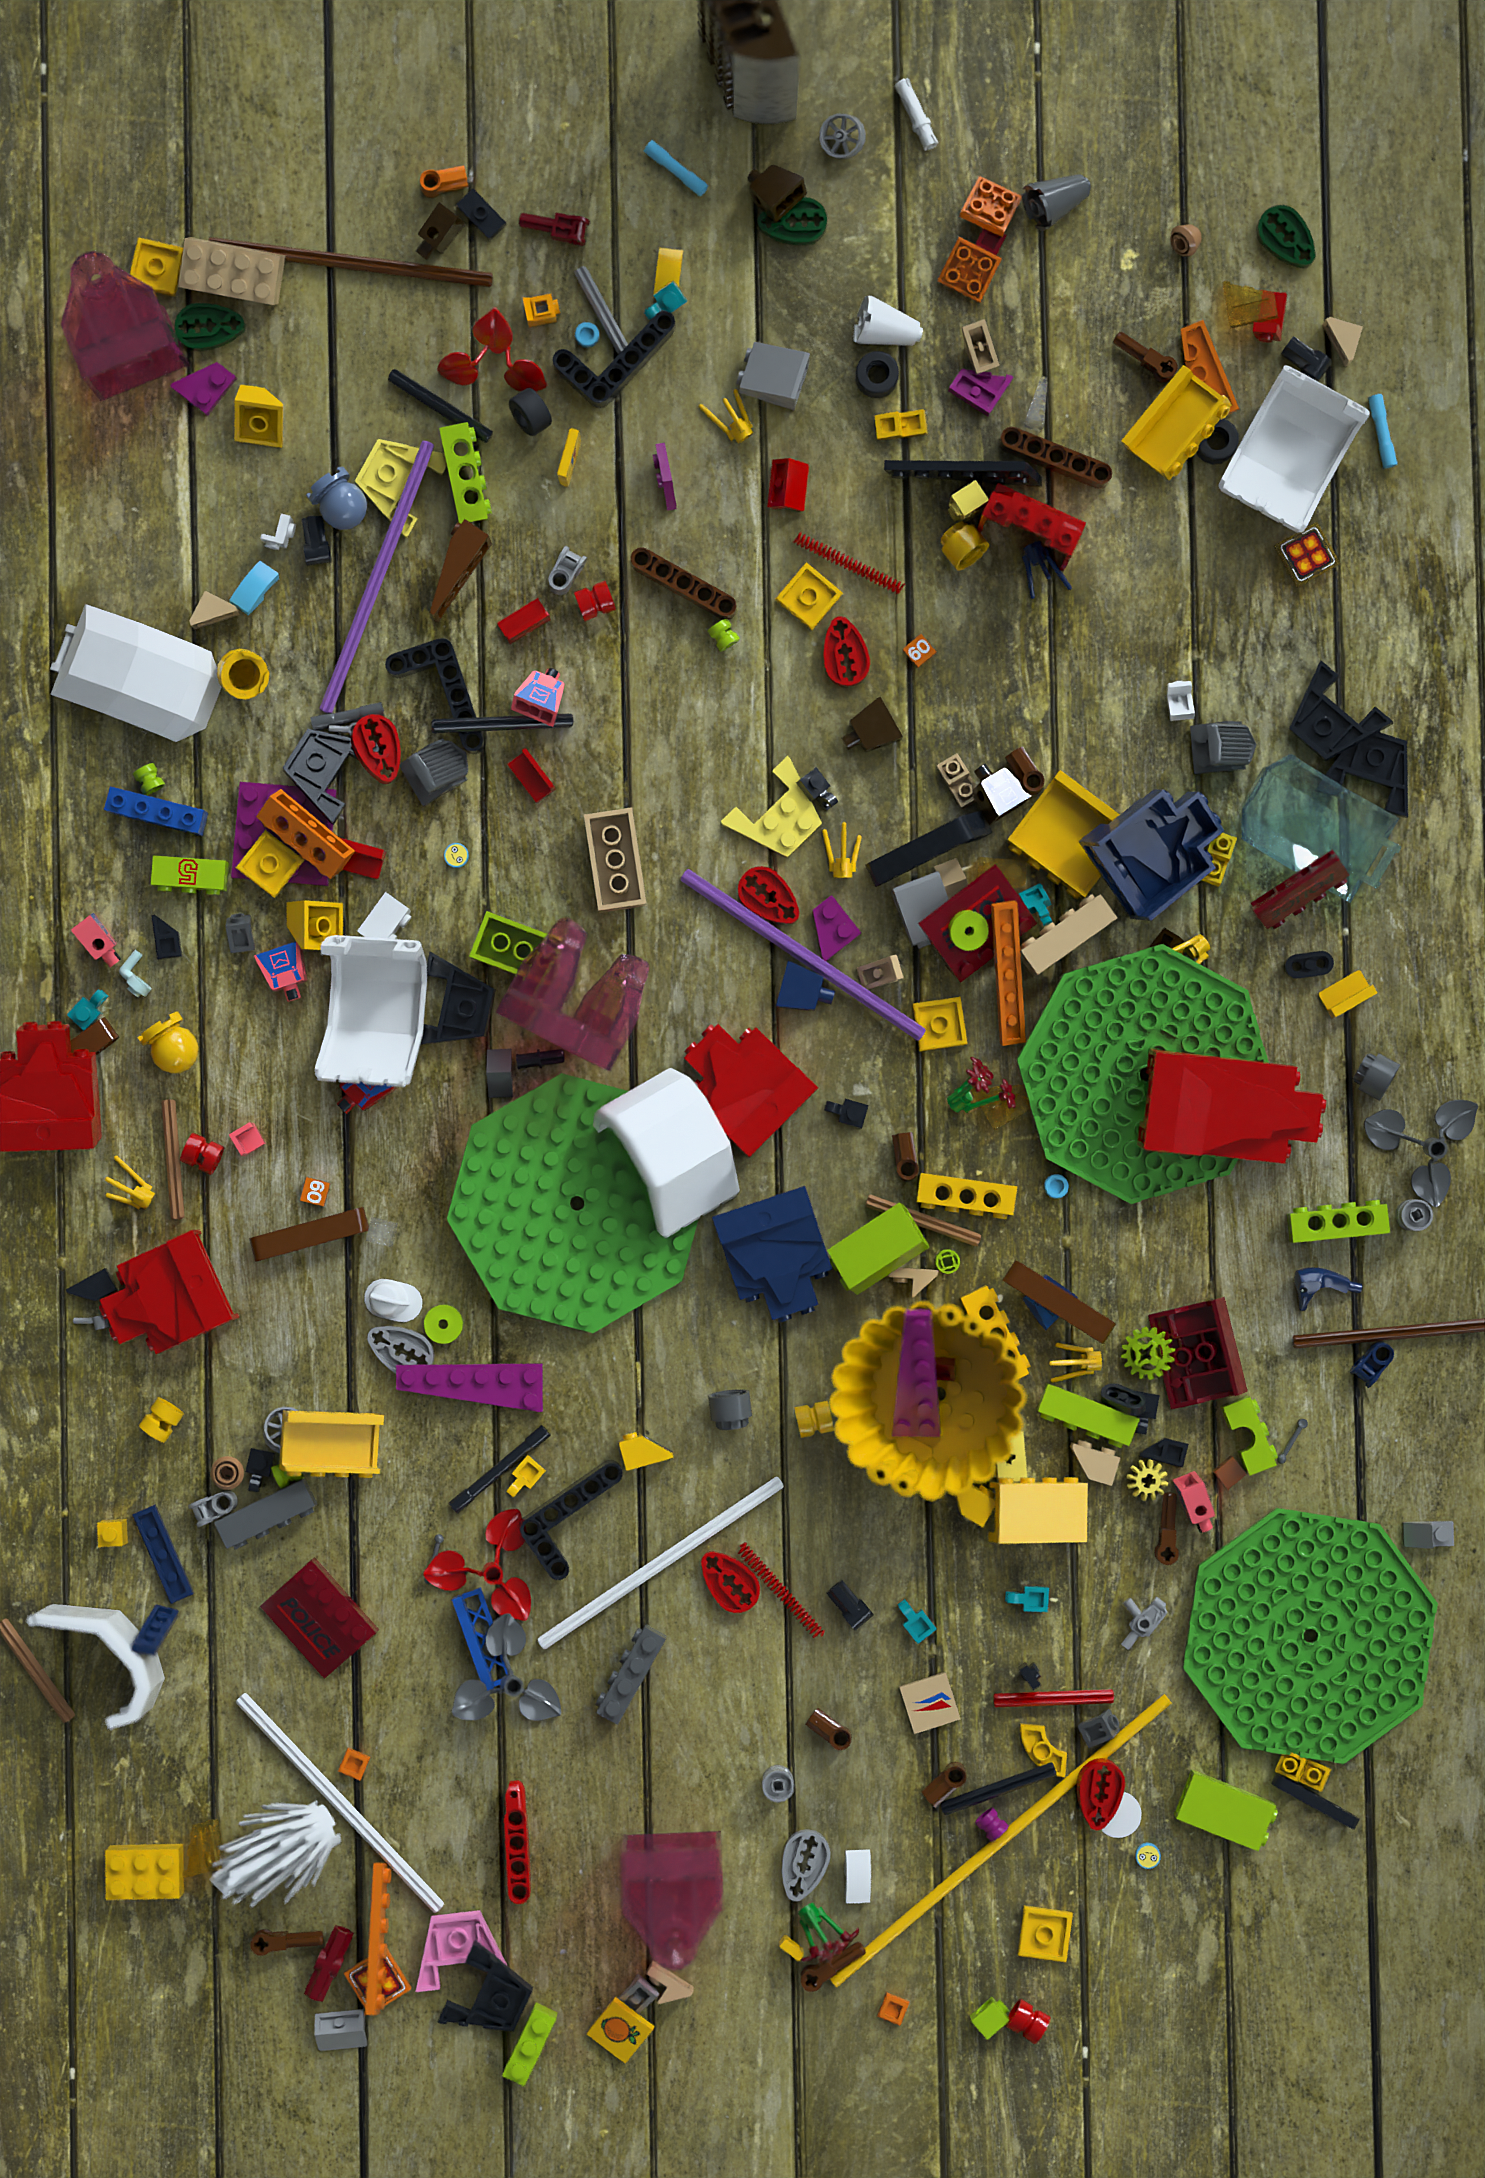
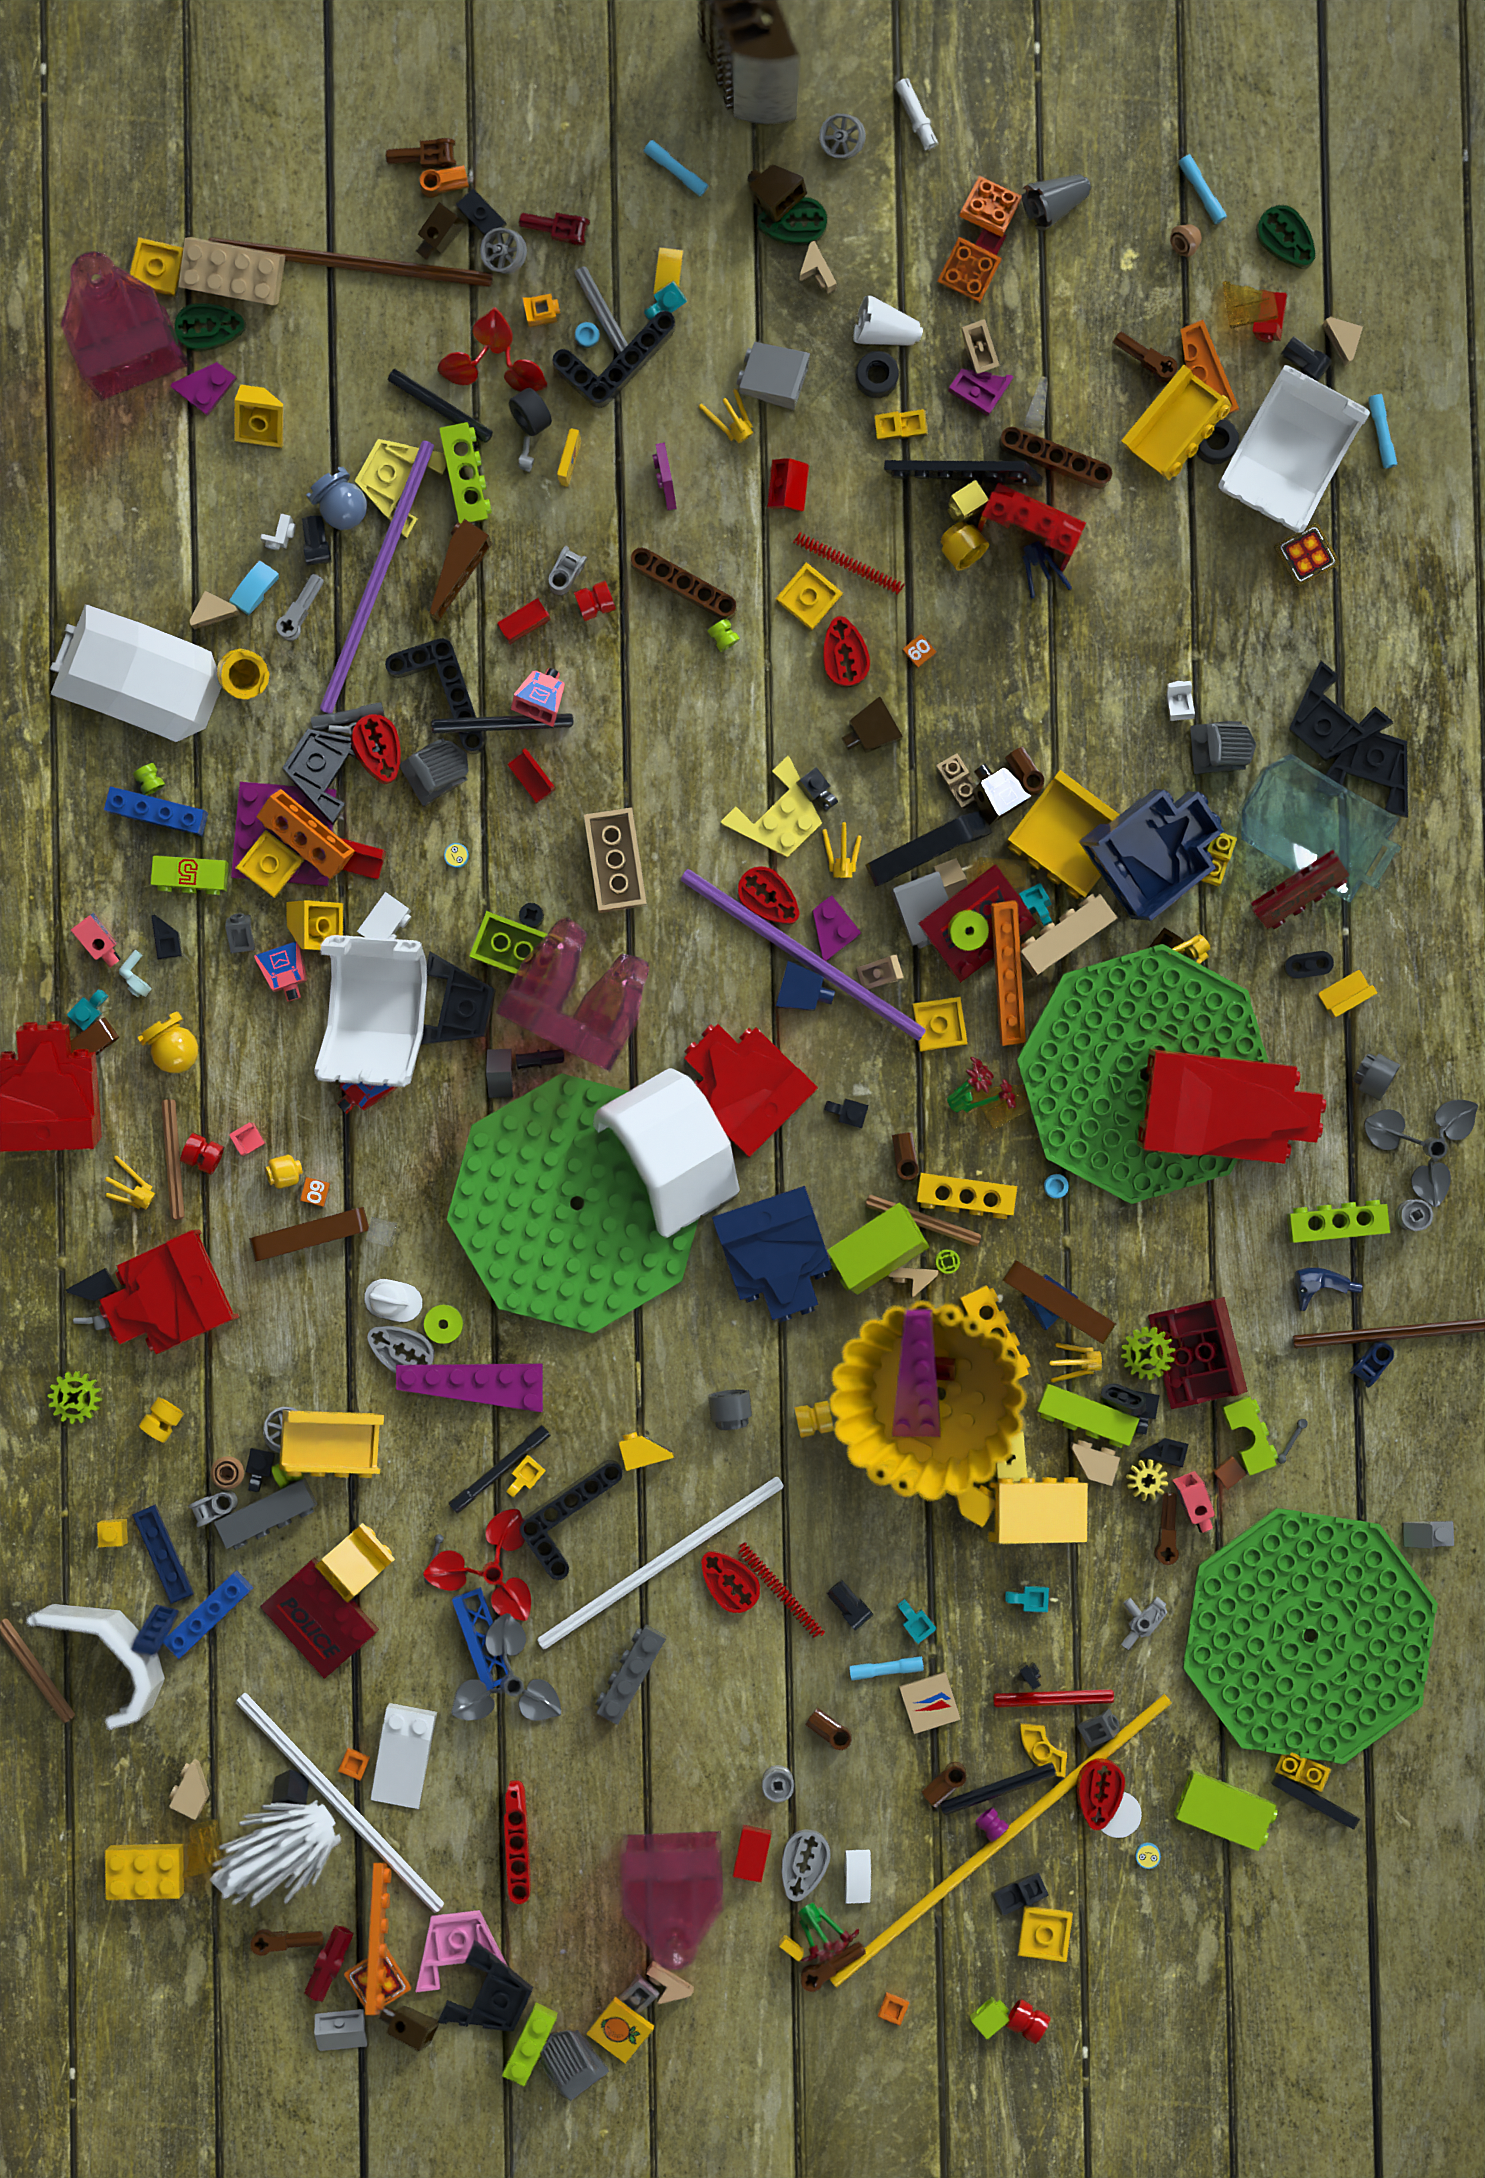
none -> lime gear [48,1371,102,1424]
none -> blue brick [163,1570,254,1659]
none -> tan slope [169,1759,210,1820]
none -> yellow head [265,1154,303,1189]
none -> black panel [272,1769,309,1811]
none -> light grey connector [276,574,324,641]
none -> yellow panel [315,1523,395,1602]
none -> white slope [371,1703,437,1809]
none -> dark brown torso [379,2006,439,2051]
none -> reddish brown connector [386,138,456,169]
none -> light grey wheel [480,227,527,274]
none -> light grey hand [519,436,534,472]
none -> black wheel [519,903,544,928]
none -> dark grey piece [539,2029,609,2101]
none -> red panel [733,1824,772,1883]
none -> tan slope [799,241,837,294]
none -> medium azure piece [849,1656,924,1681]
none -> black slope [991,1872,1049,1916]
none -> medium azure piece [1178,154,1227,224]

